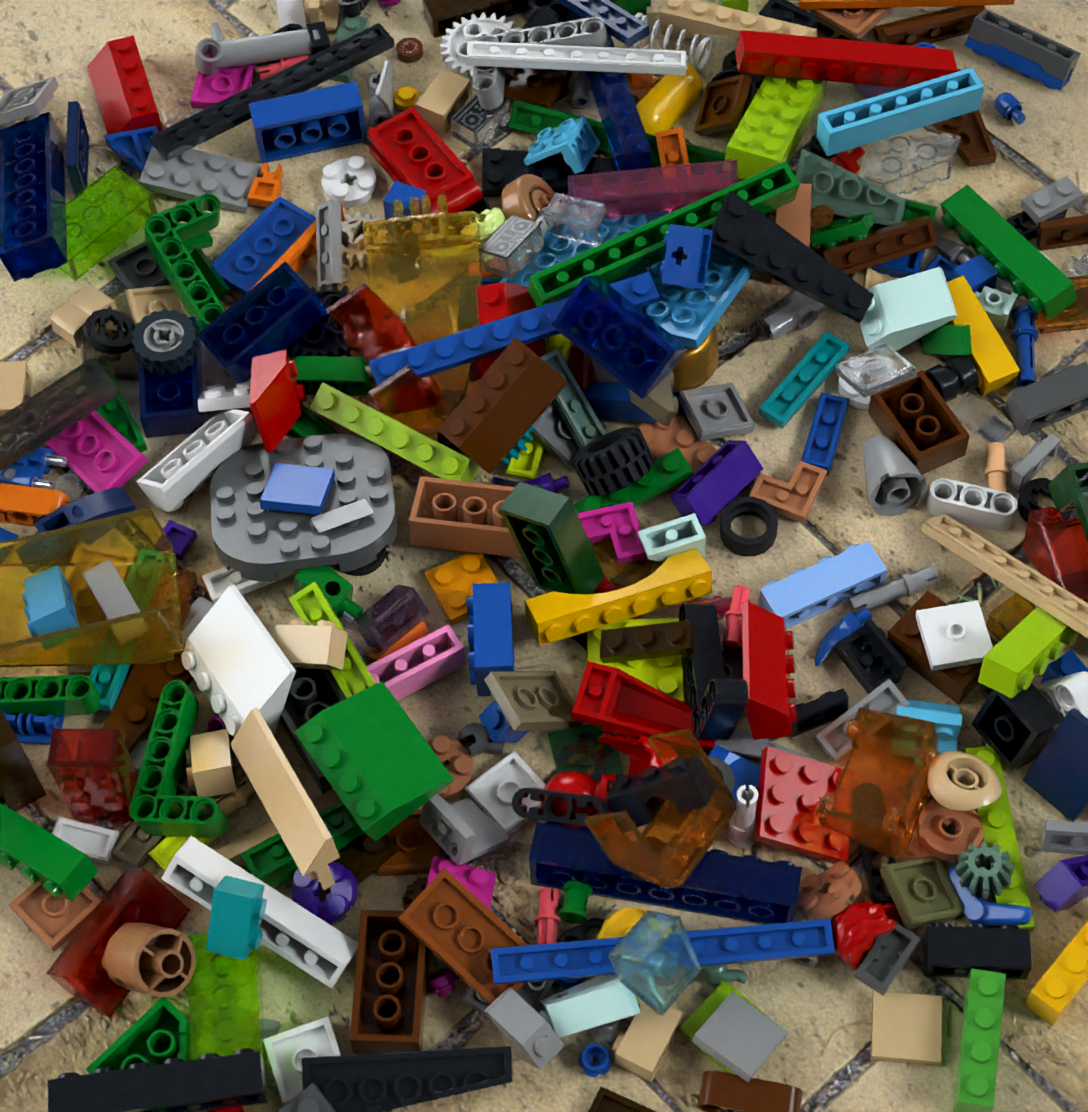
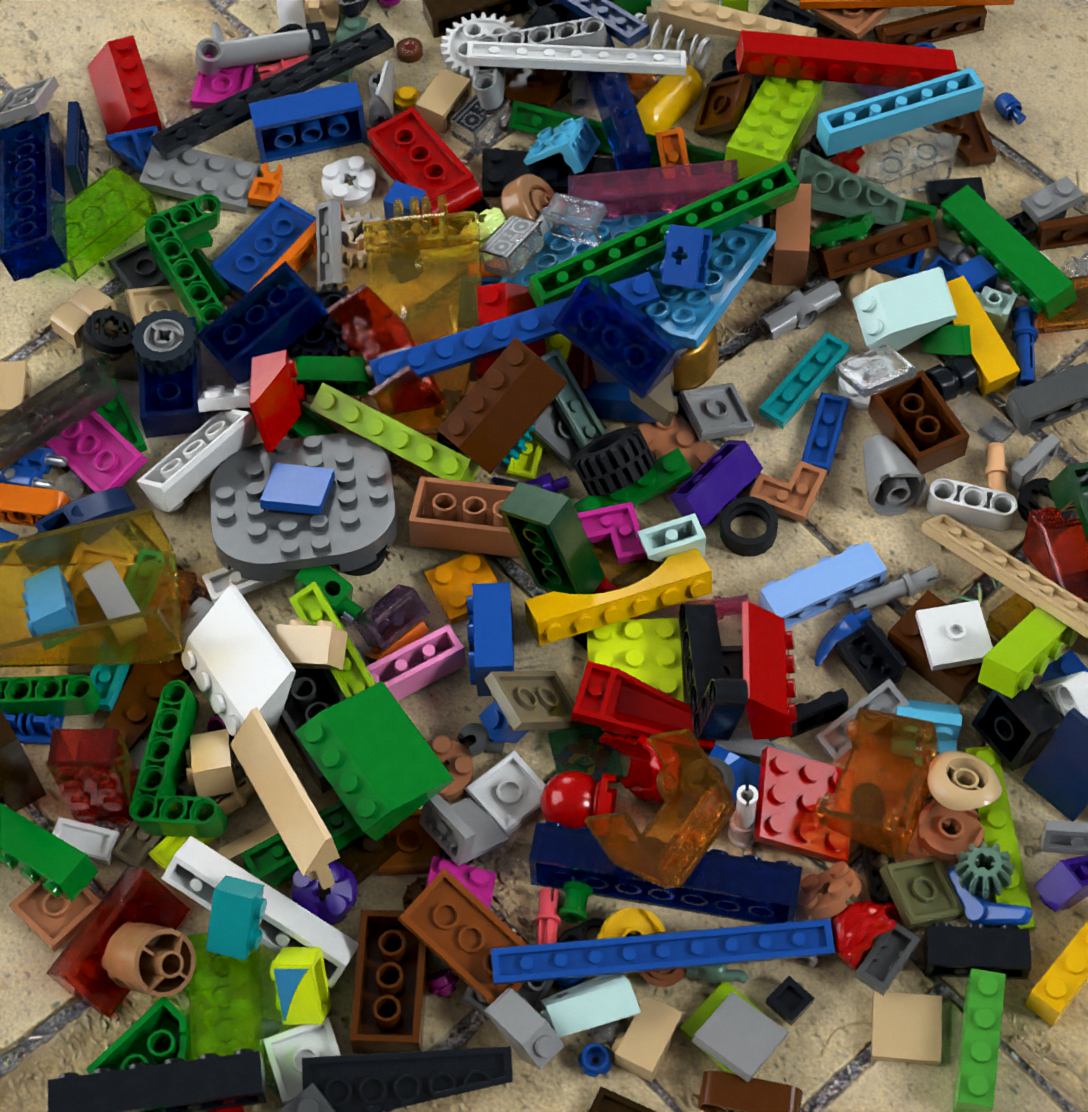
dark purple plate [154,520,197,560] -> none
sticker [311,499,374,533] -> none
black beam [512,787,609,827] -> none
dark brown plate [600,620,695,664] -> none
black arch [605,754,717,831] -> none
clear light blue slope [608,910,702,1015] -> none
black wing [710,191,874,323] -> none
coral axle [722,585,750,648] -> none
clear orange axle [810,205,834,228] -> none
dark grey piece [964,9,1081,90] -> none
none -> neon yellow brick [270,947,332,1025]
none -> black plate [766,976,815,1026]
none -> black plate [925,177,986,209]

